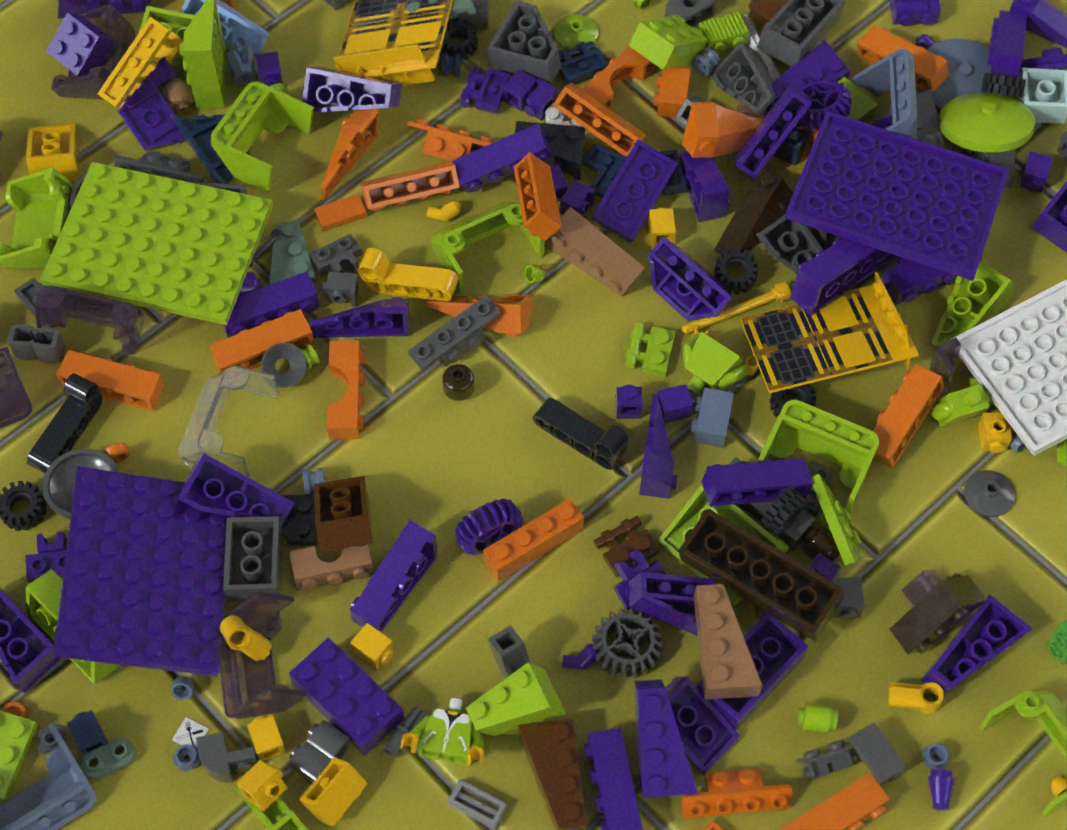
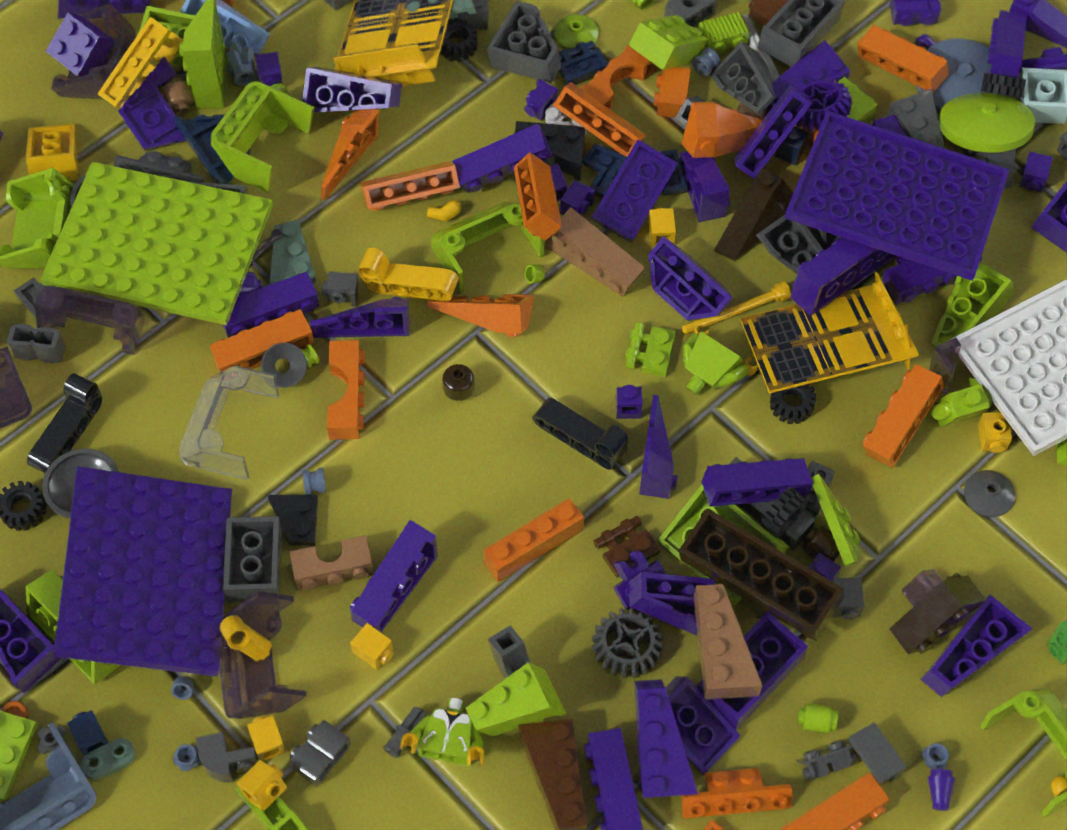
dark purple plate [25,531,67,583] -> none
orange brick [57,350,165,411] -> none
orange tile [103,443,130,463] -> none
white sticker [172,717,209,747] -> none
dark purple wedge [178,452,294,525] -> none
dark purple brick [289,637,404,756] -> none
yellow brick [299,757,368,827] -> none
dark grey plate [309,234,363,275] -> none
orange tile [314,194,367,231] -> none
reddish brown brick [314,476,373,552] -> none
orange bracket [407,118,494,162] -> none
dark grey bracket [408,296,500,370] -> none
dark blue wheel [441,53,461,77] -> none
light grey tile [447,779,508,830] -> none
dark purple gear [455,499,523,555] -> none
dark purple plate [460,67,510,114] -> none
dark purple brick [503,69,537,112] -> none
dark purple arm [562,643,599,670] -> none
dark purple brick [657,384,696,423] -> none
sand blue brick [691,388,734,448] -> none
black tyre [714,248,759,295] -> none
lime windscreen [758,400,879,514] -> none
sand blue windscreen [853,48,917,139] -> none
yellow piece [888,682,944,714] -> none
sand blue hinge [1009,432,1026,454] -> none

